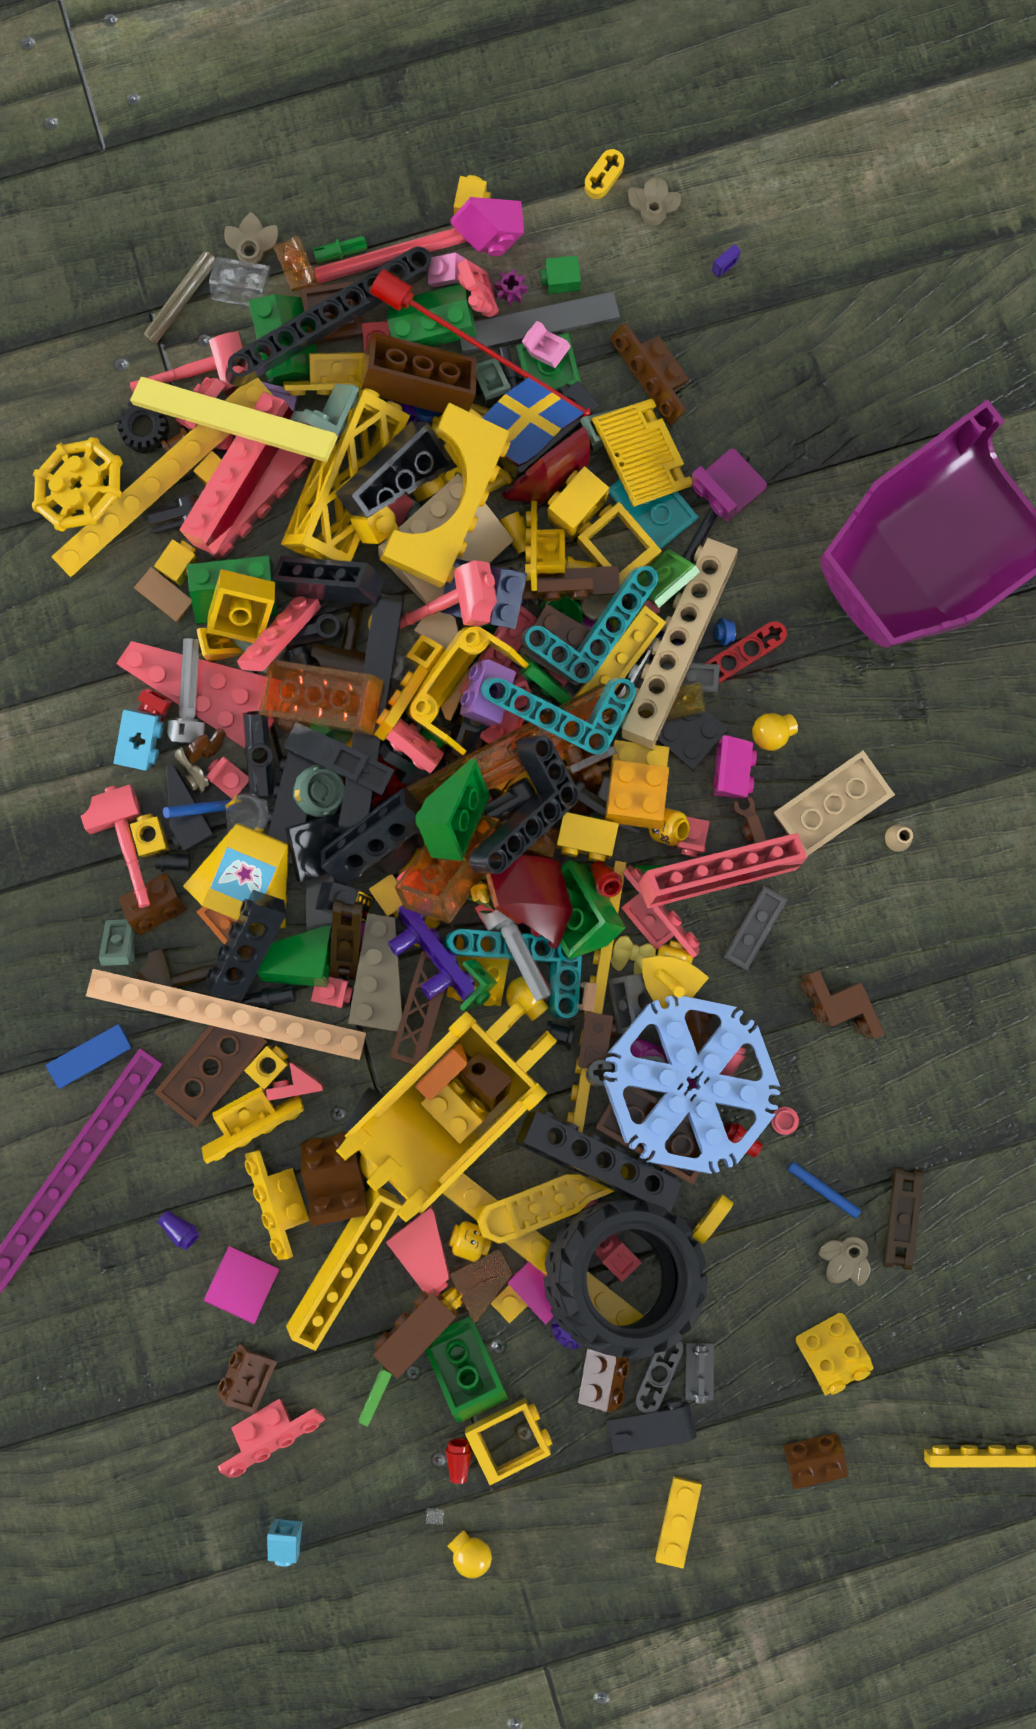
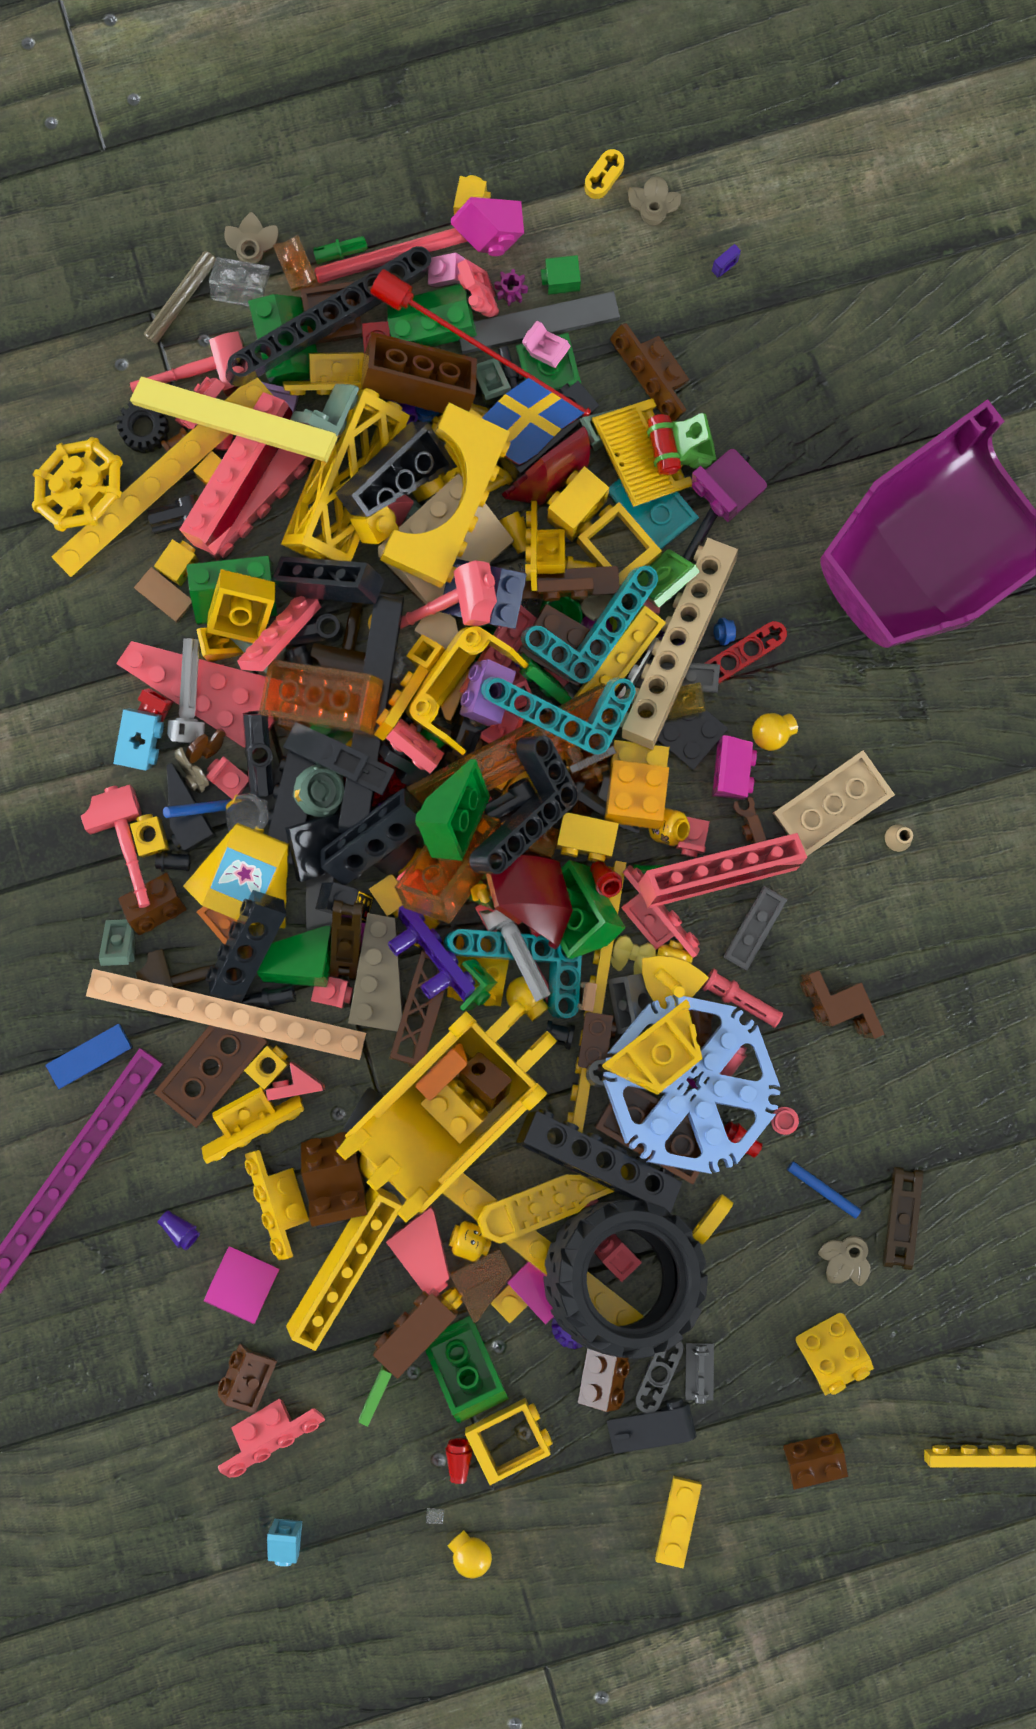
none -> yellow wing [602,999,703,1095]
none -> bright green piece [647,413,717,476]
none -> coral pin [701,968,783,1028]

